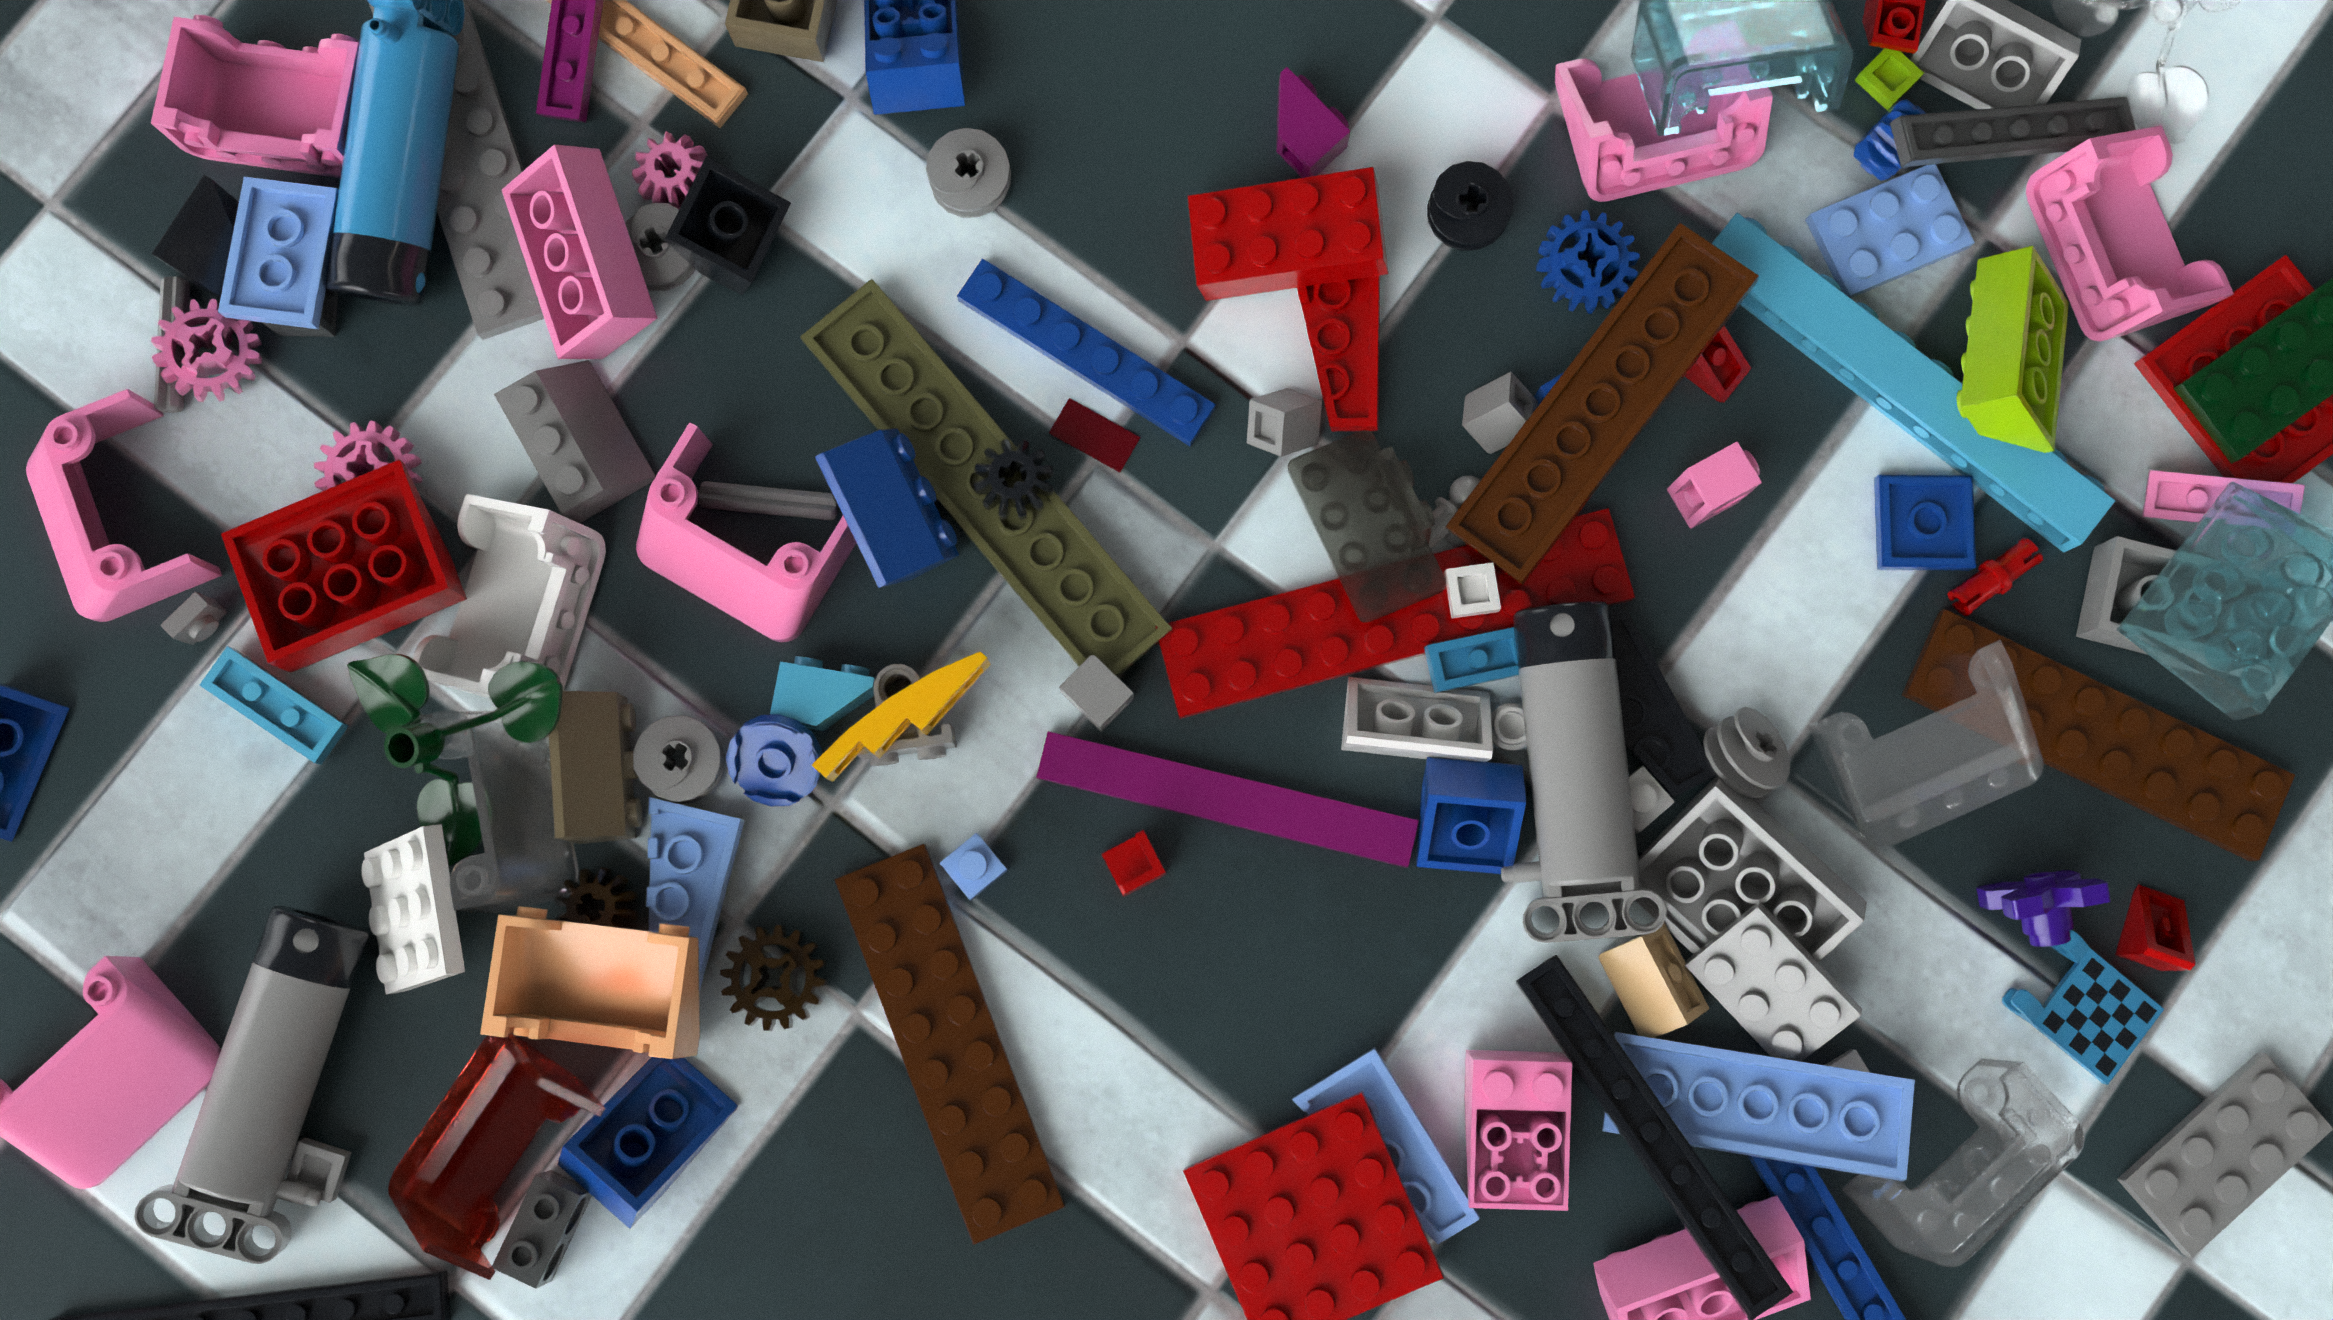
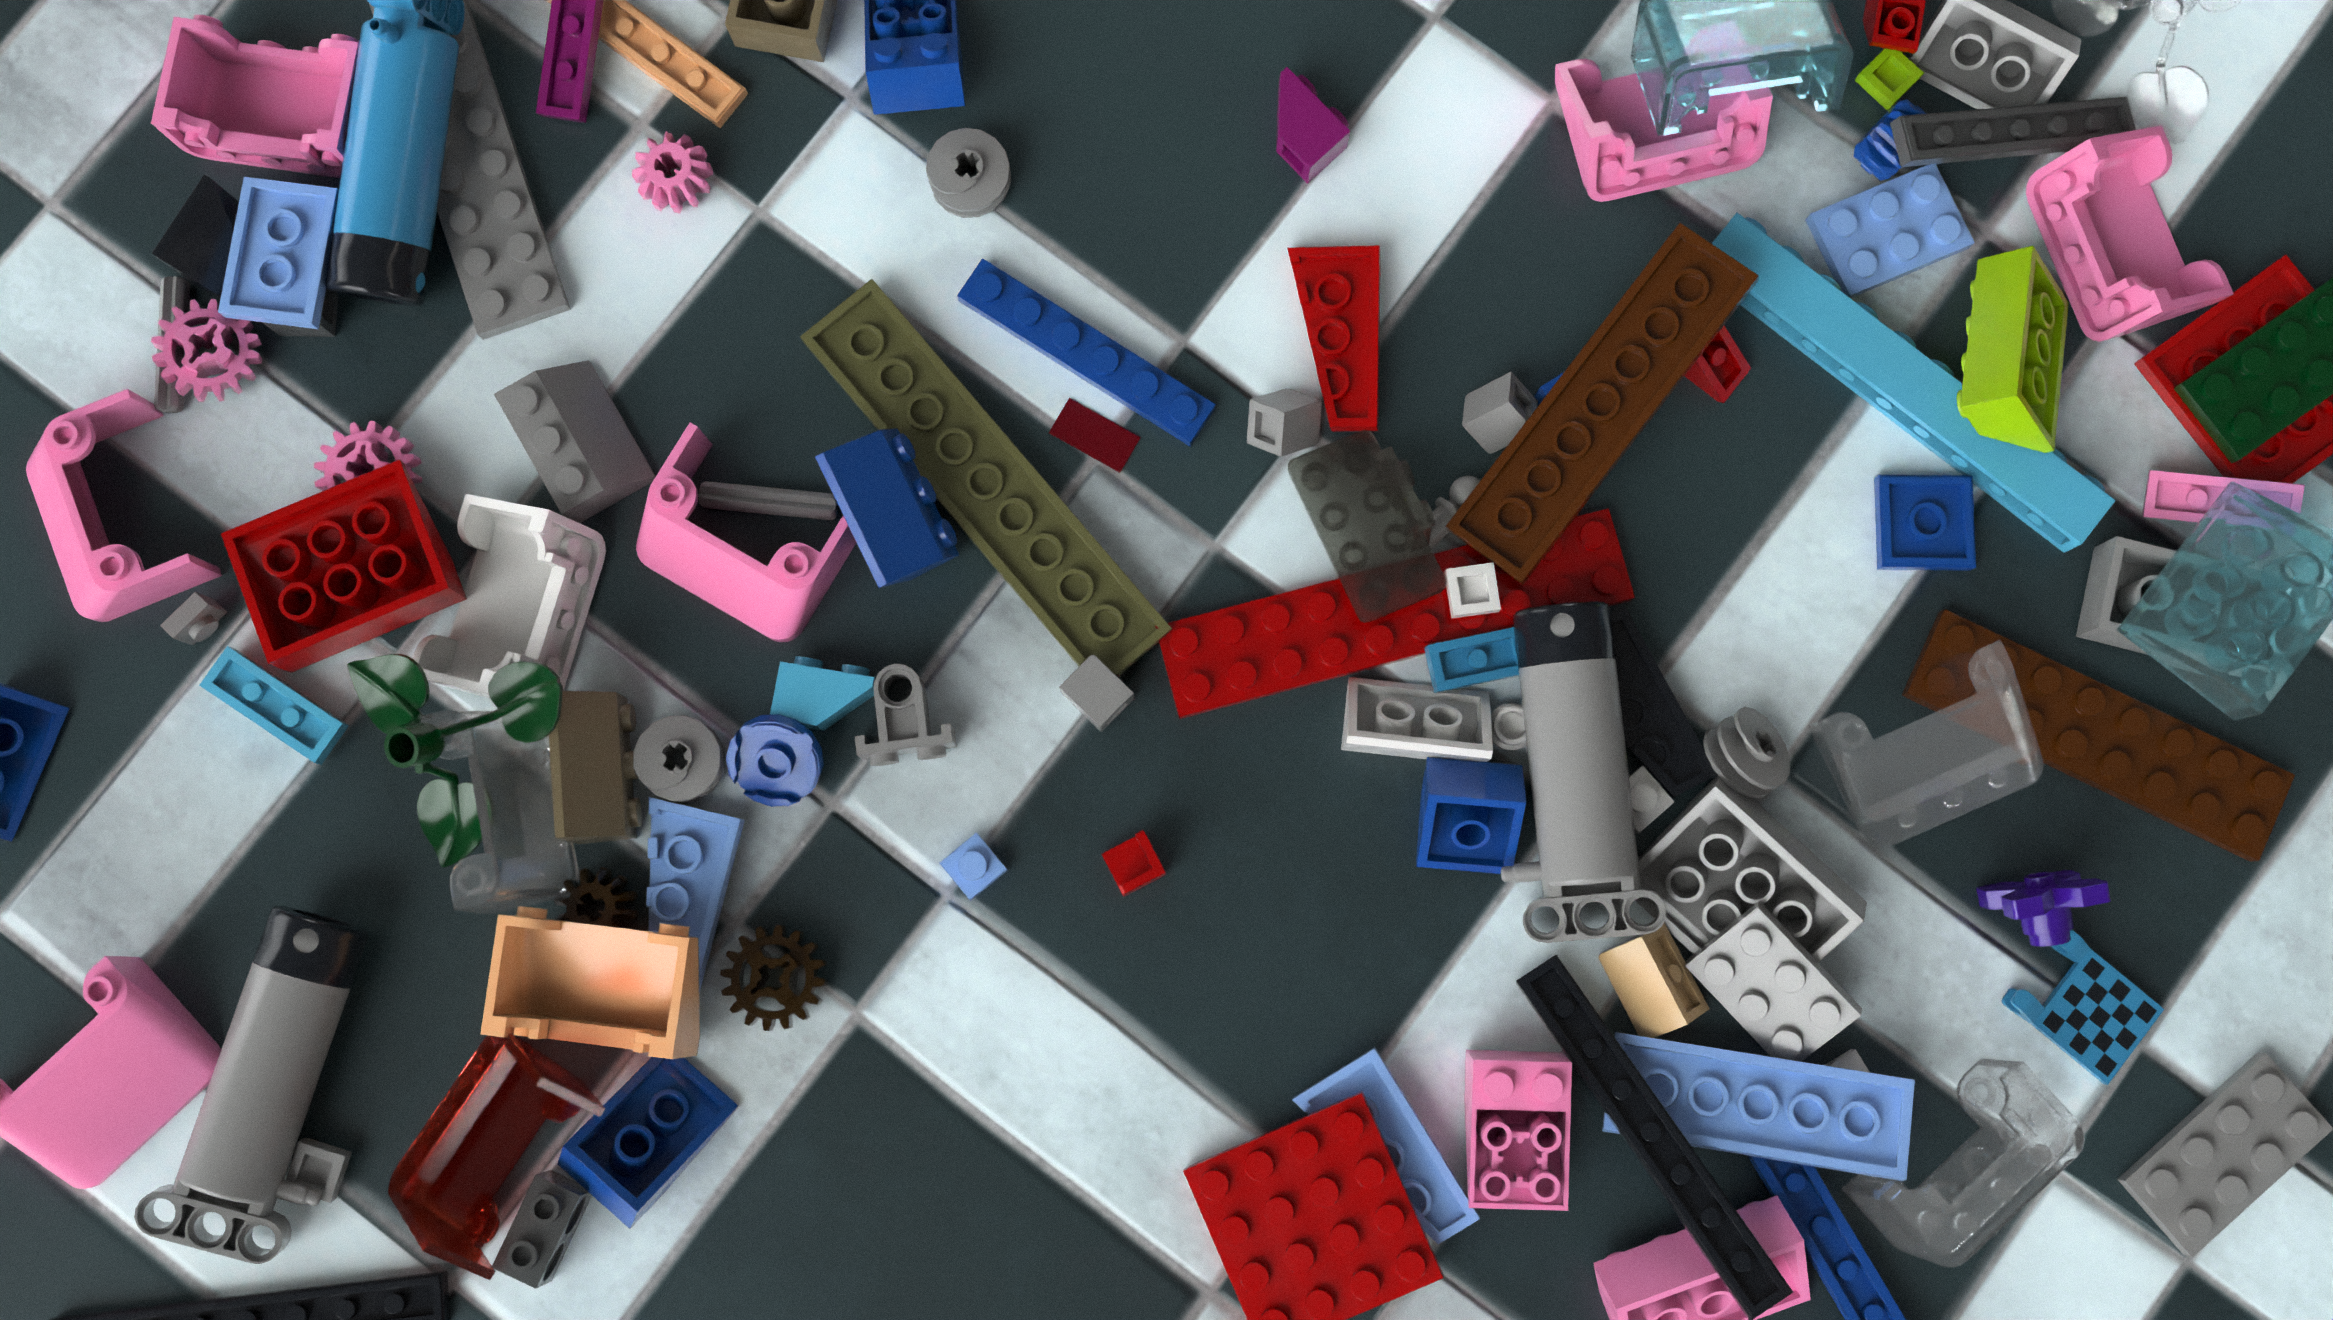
white plate [361,824,465,995] -> none
bright pink brick [502,144,658,359] -> none
light grey piece [625,203,696,291] -> none
black slope [664,156,791,295] -> none
yellow slope [812,651,991,782] -> none
reddish brown plate [834,844,1065,1245] -> none
black gear [974,439,1054,520] -> none
magenta tile [1036,731,1419,868] -> none
red brick [1188,167,1389,301] -> none
black piece [1427,161,1513,251] -> none
blue gear [1536,210,1640,314] -> none
bright pink brick [1667,442,1762,529] -> none
red pin [1948,538,2043,616] -> none
red slope [2115,884,2196,971] -> none

